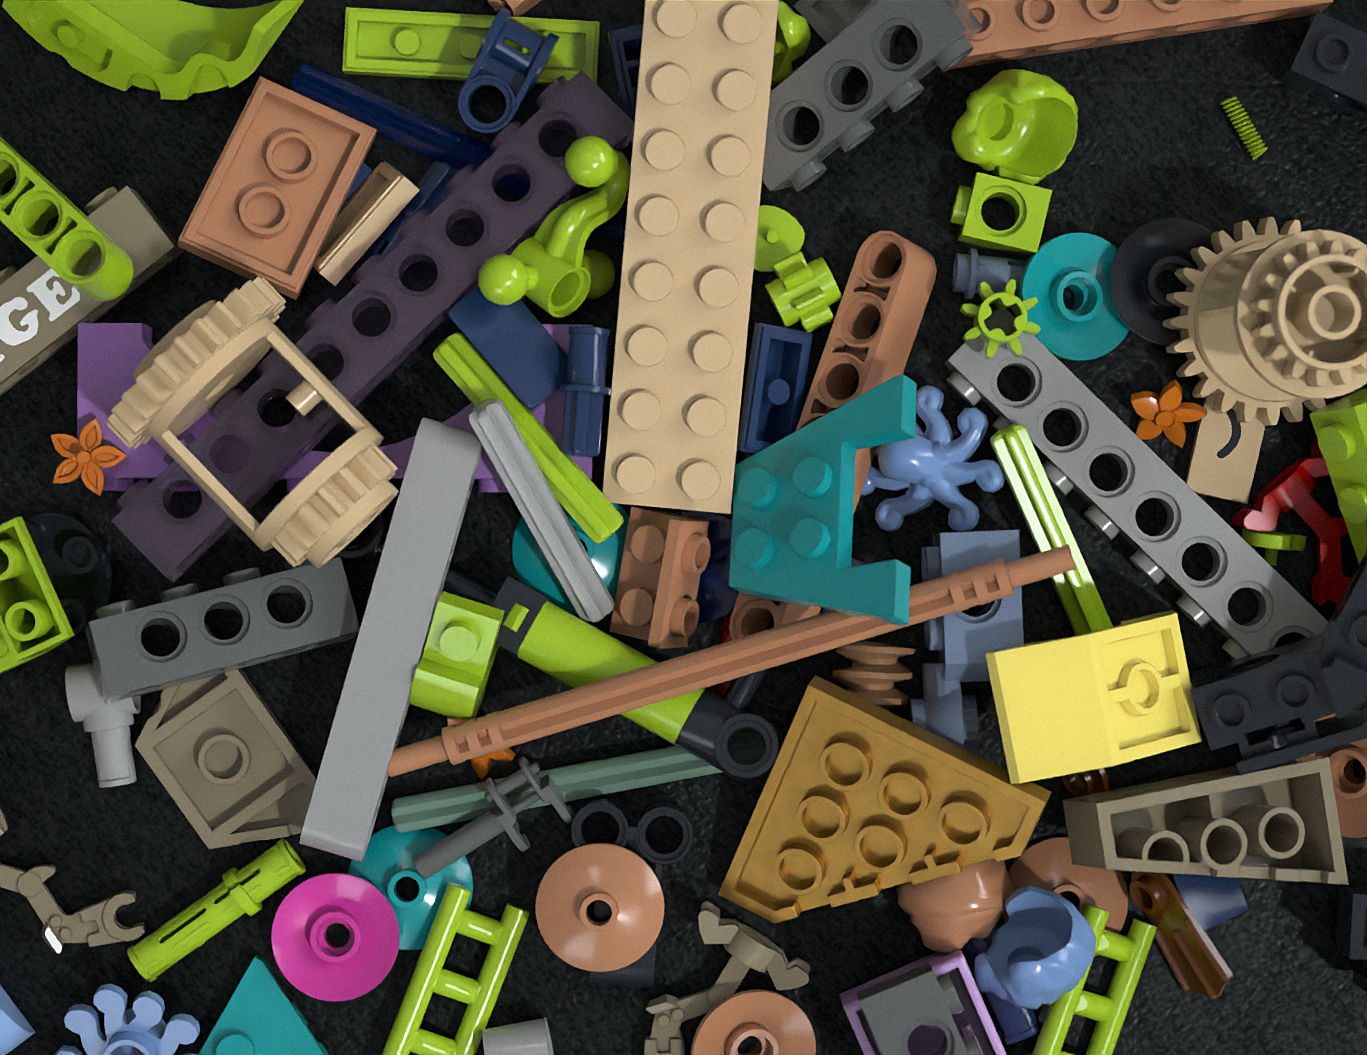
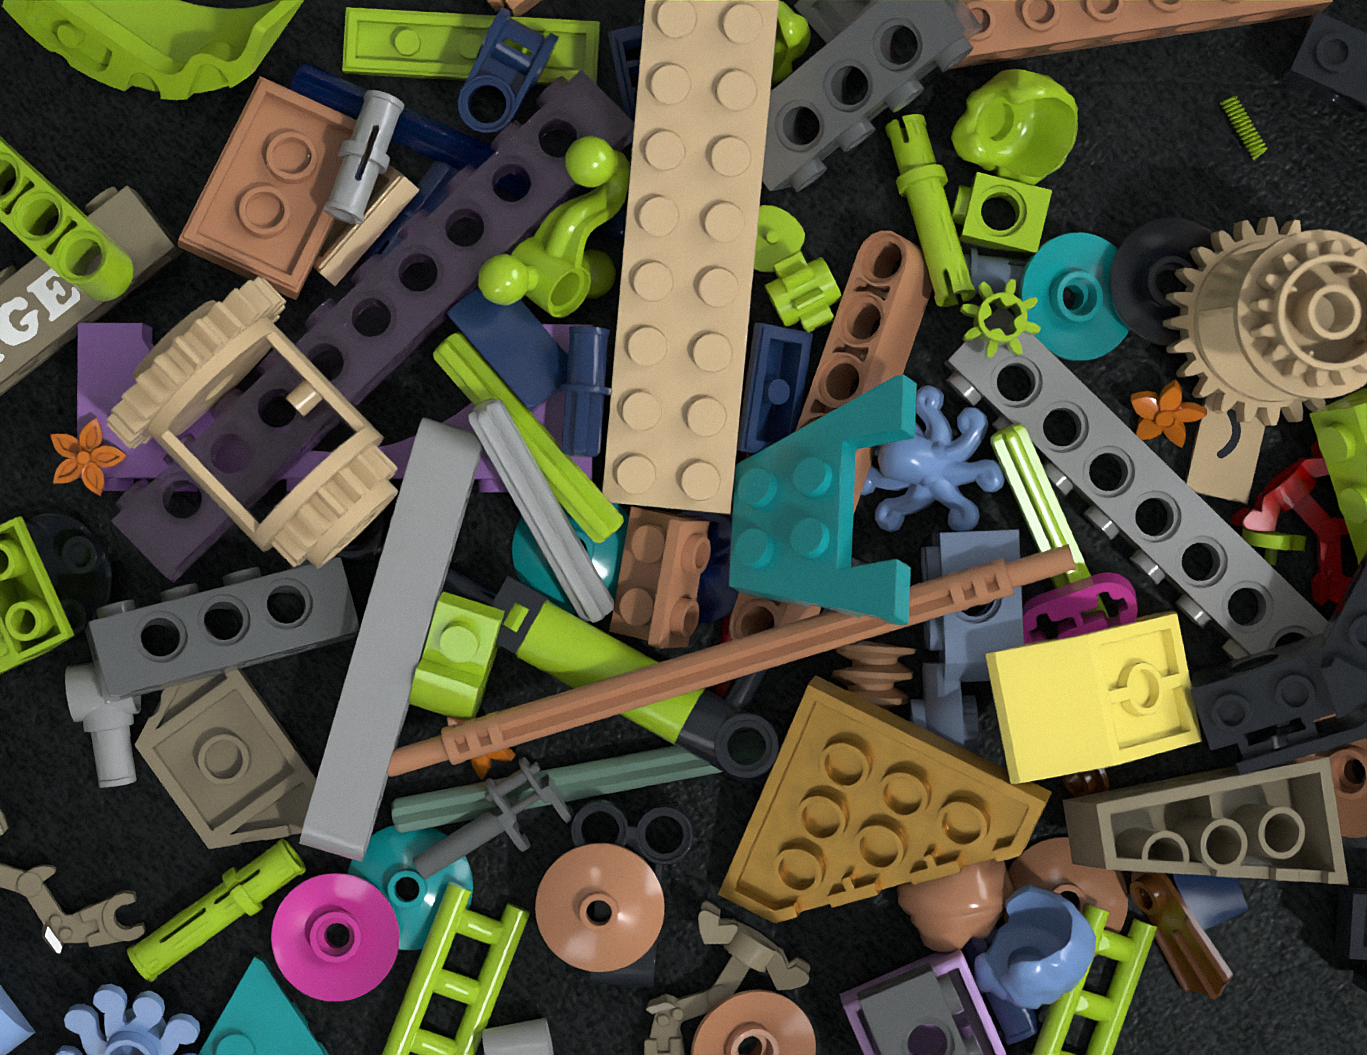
none -> light grey pin [323,90,404,225]
none -> lime pin [885,114,976,306]
none -> dark pink beam [1022,572,1138,644]

